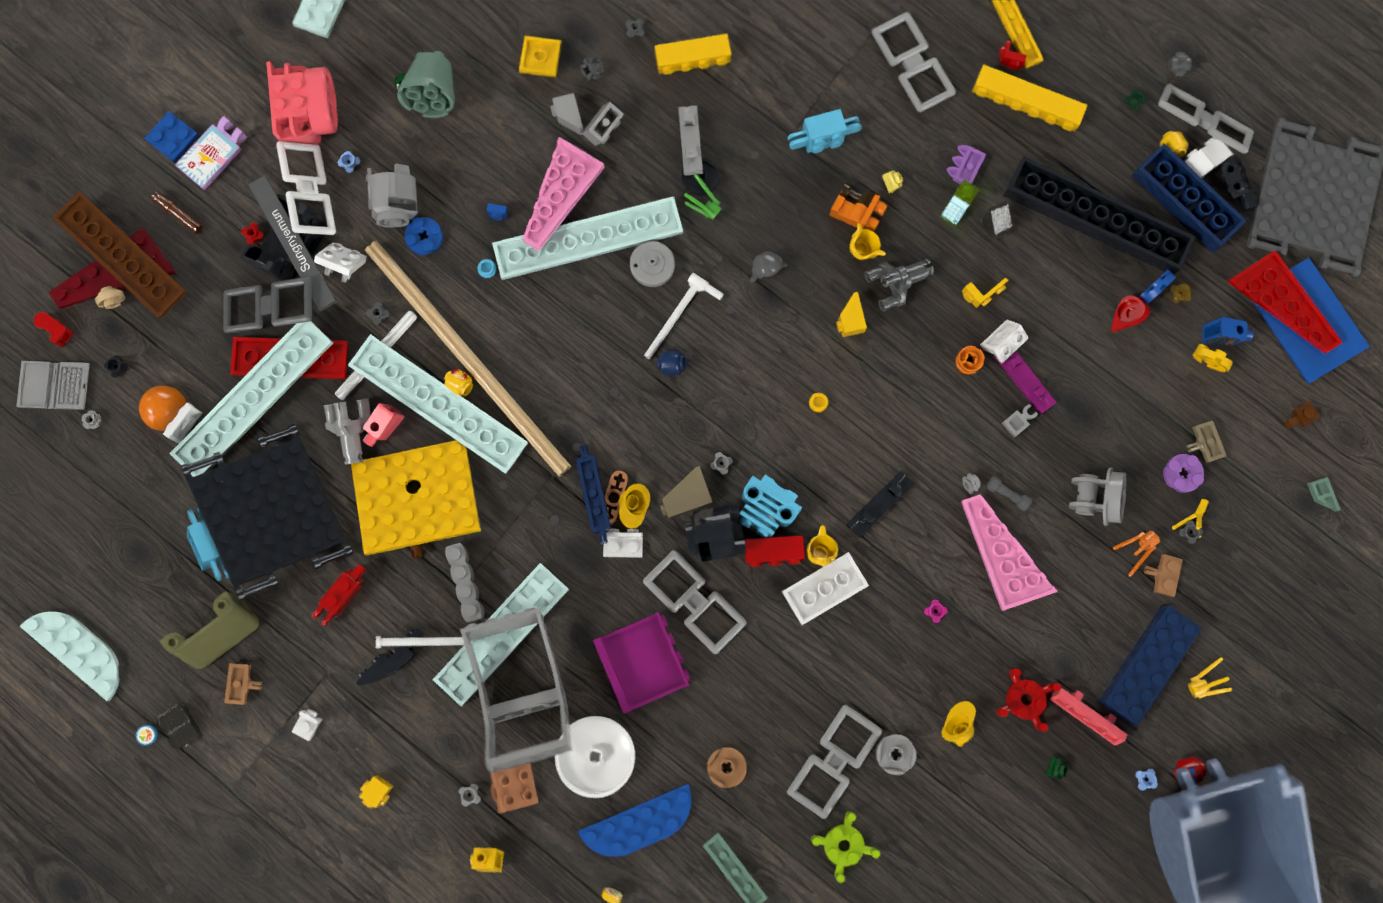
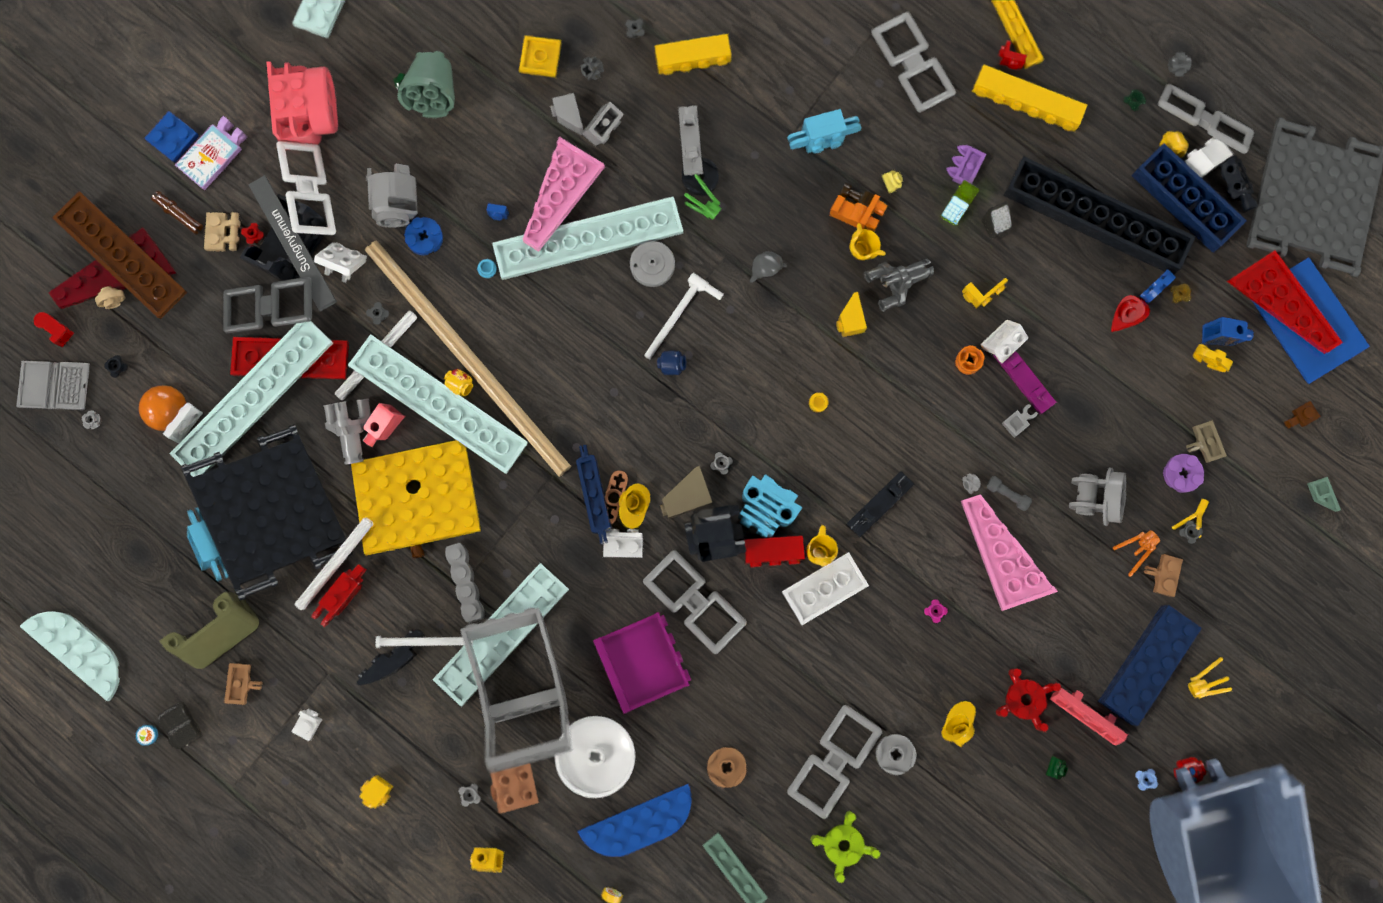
light blue plate [338,151,360,173] -> none
none -> tan plate [204,213,241,251]
none -> white axle [295,518,373,610]

